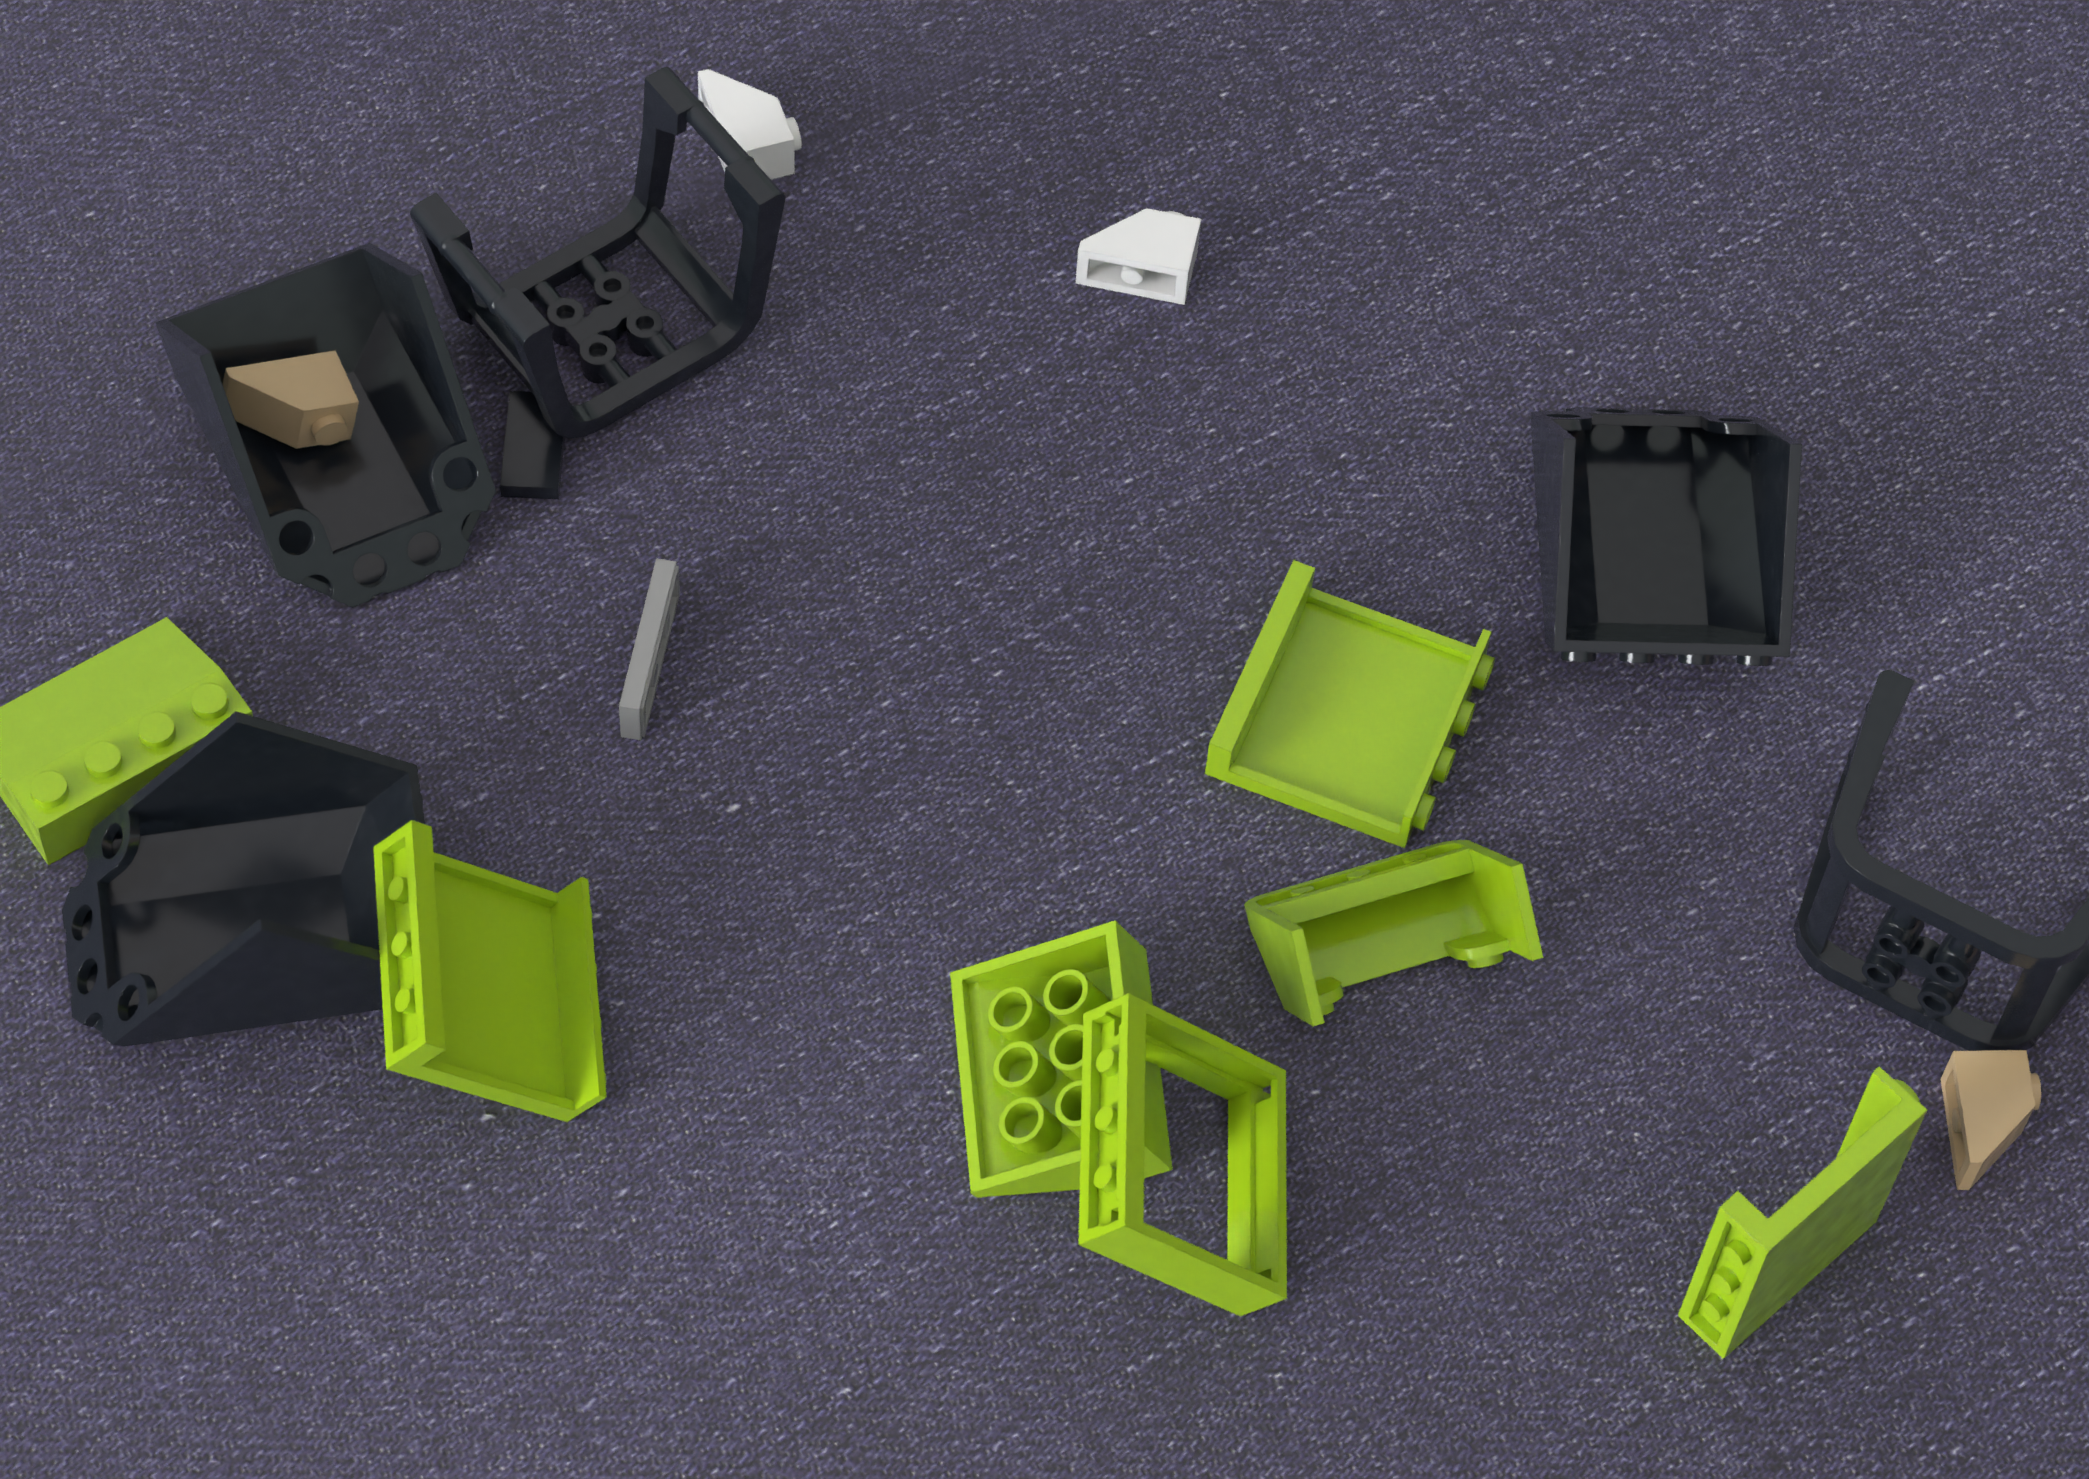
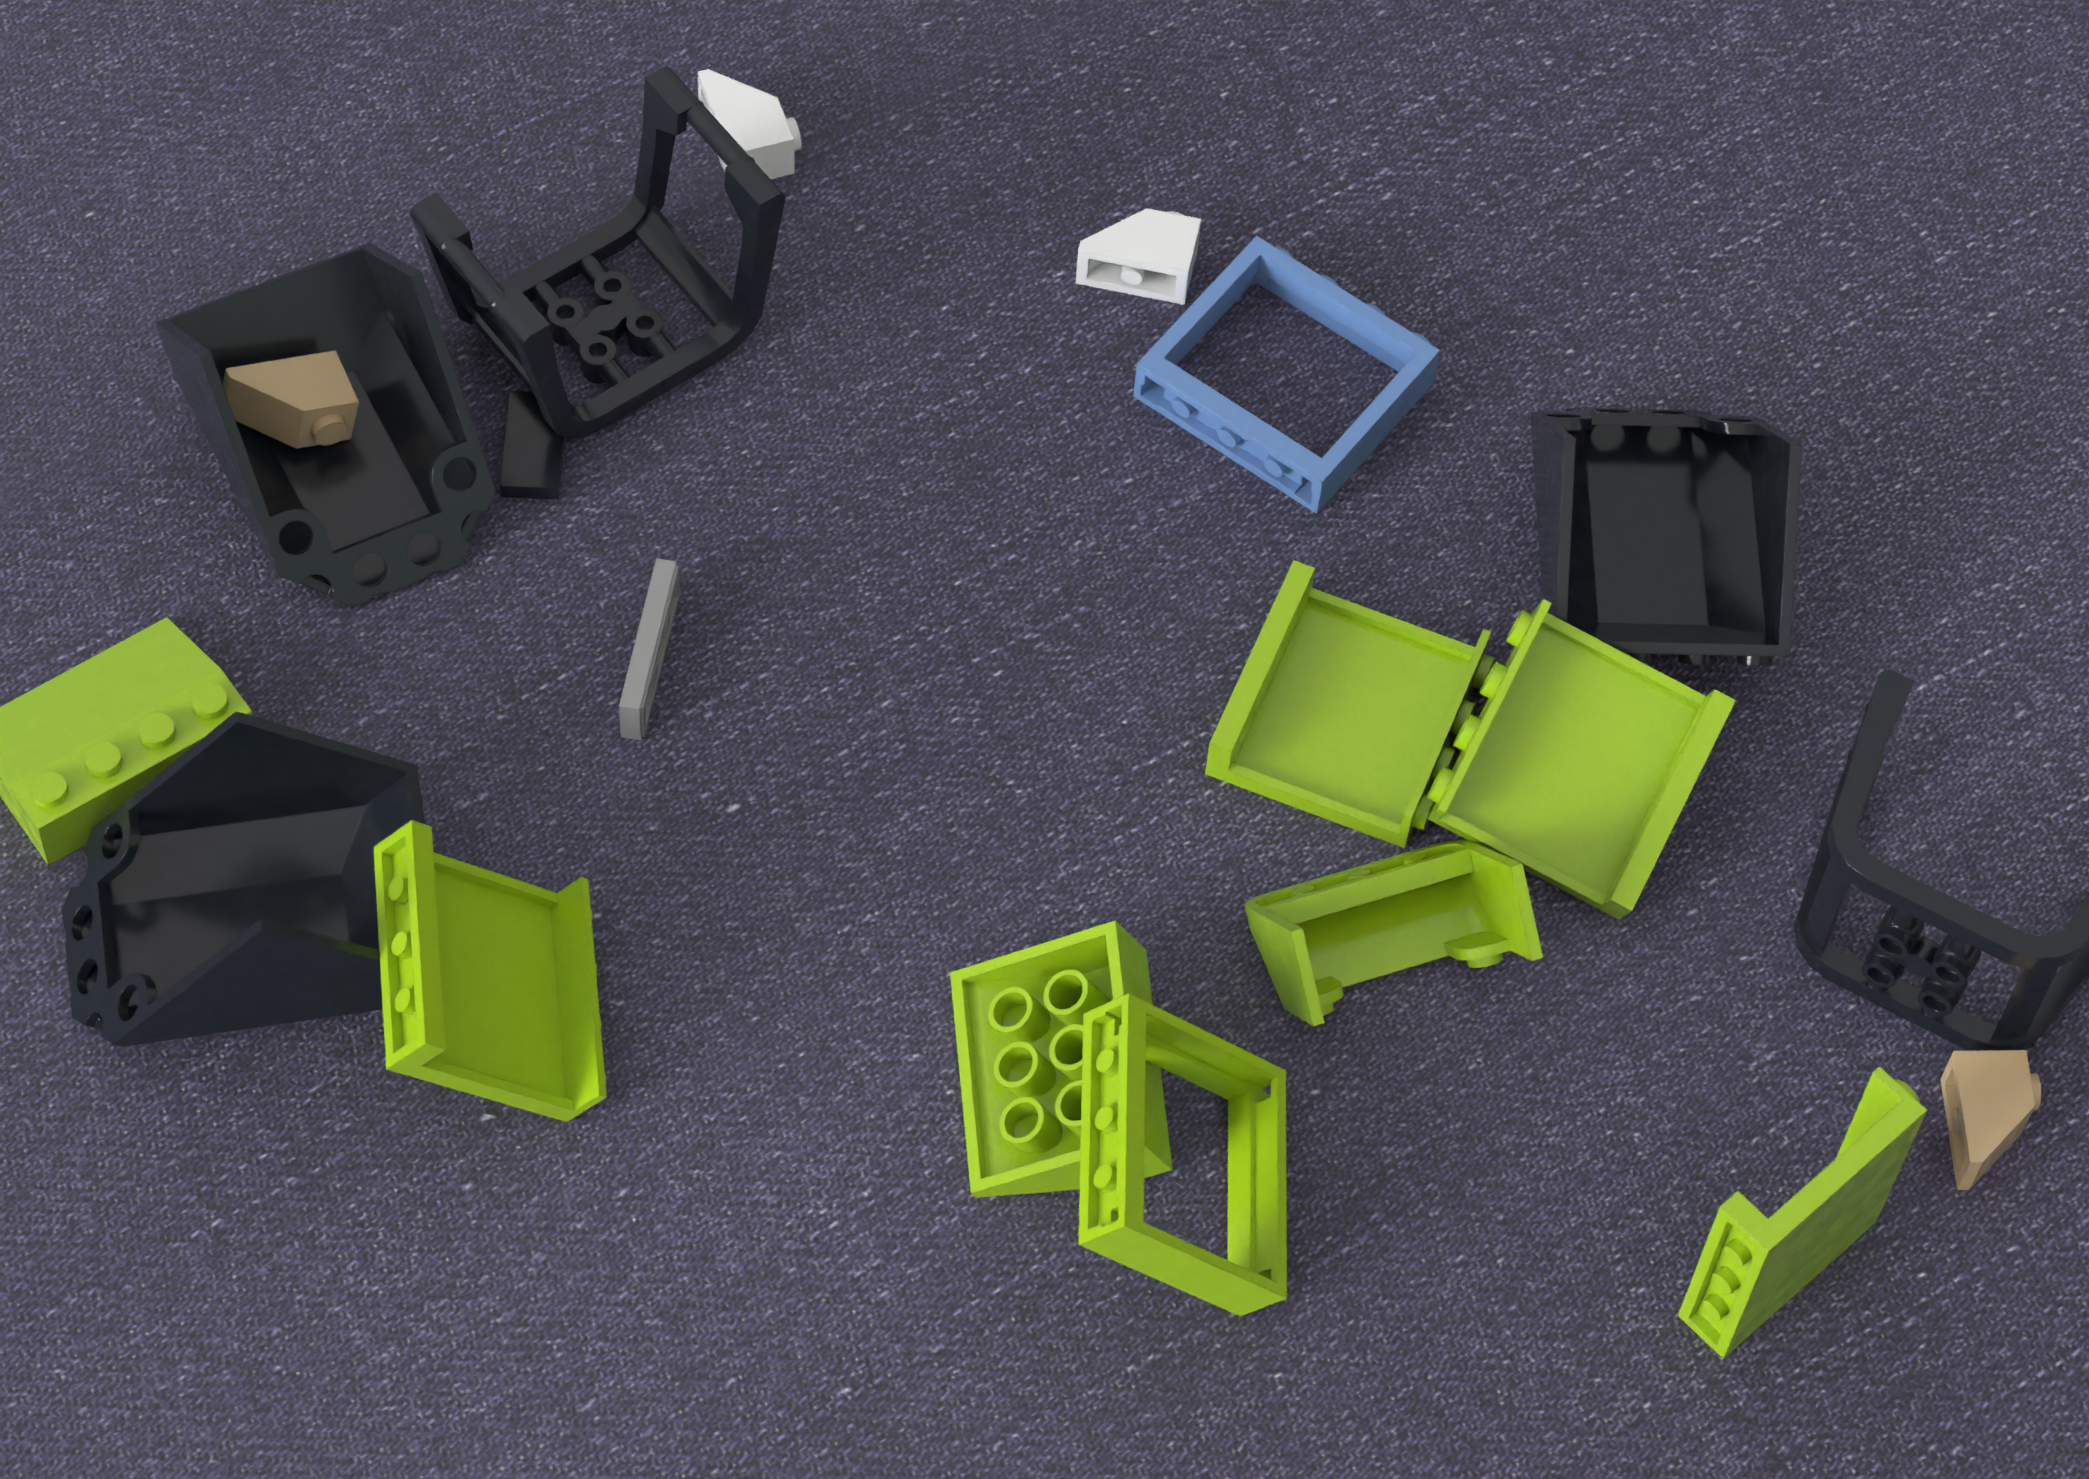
none -> medium blue window [1133,236,1440,514]
none -> lime panel [1427,599,1736,920]

